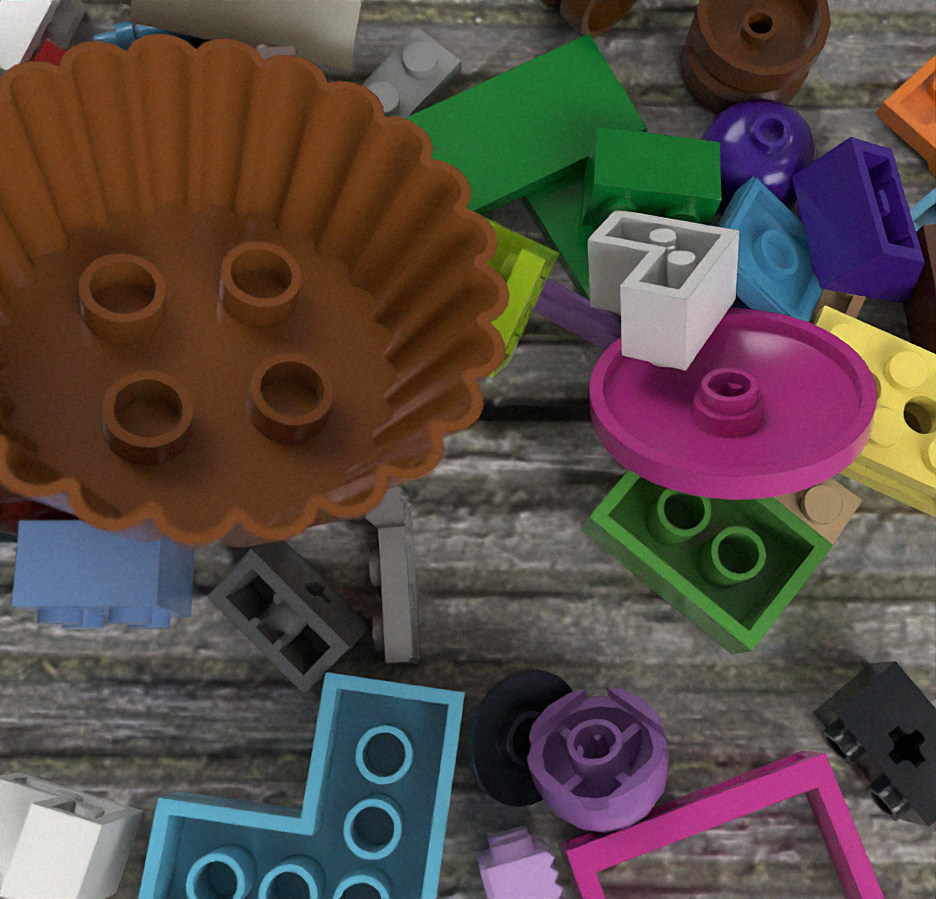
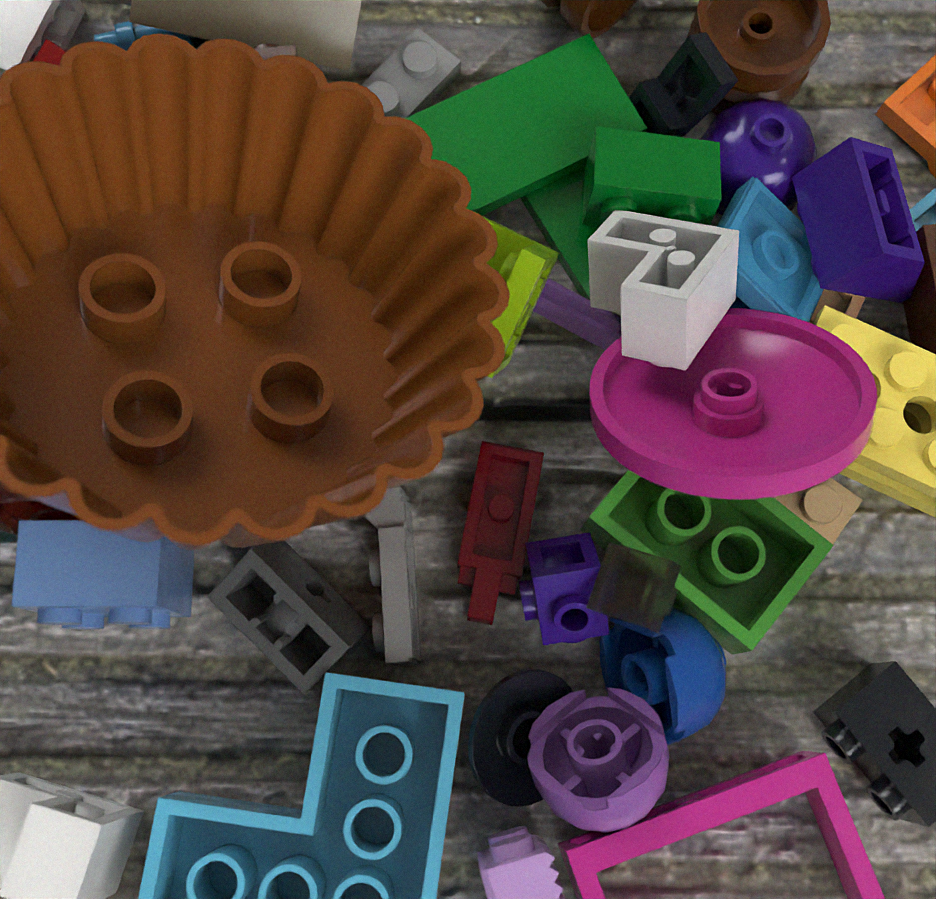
none -> dark red hinge [457,441,544,625]
none -> dark purple brick [519,532,618,646]
none -> clear smoke tile [586,542,681,634]
none -> blue cylinder [599,606,726,746]
none -> black slope [629,32,739,137]

